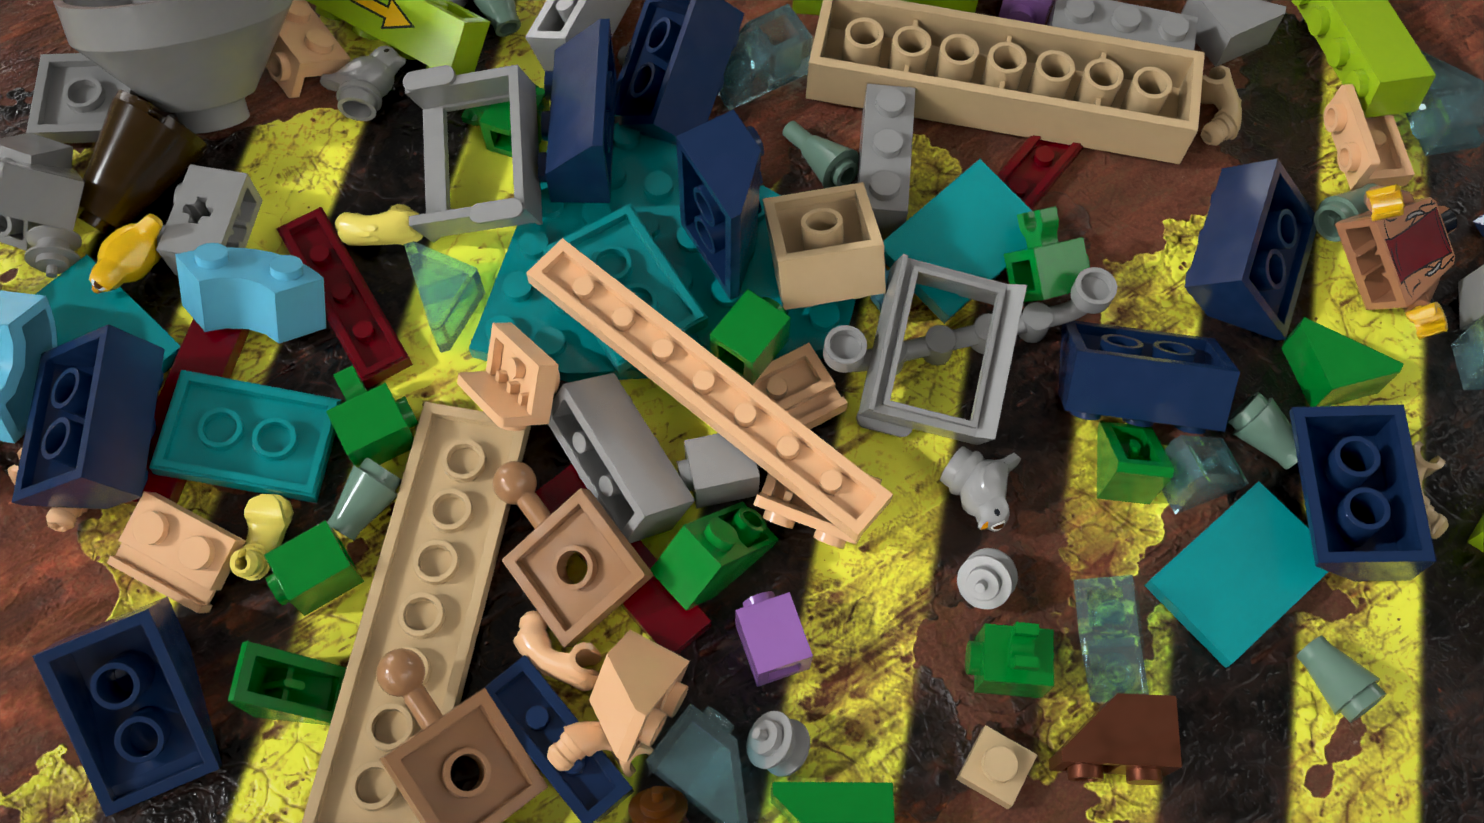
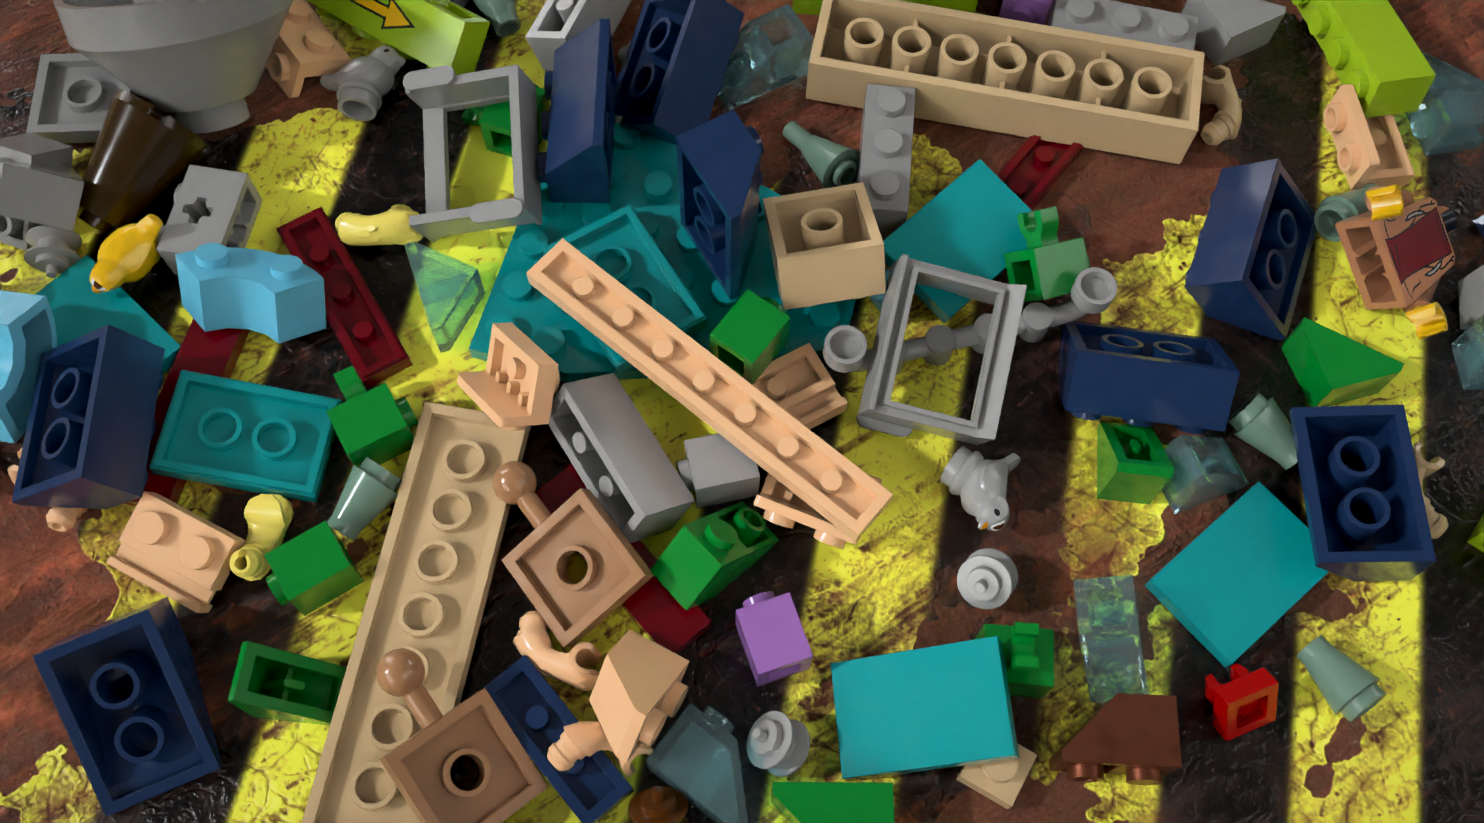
none -> teal tile [831,636,1019,781]
none -> red tile [1205,663,1279,742]

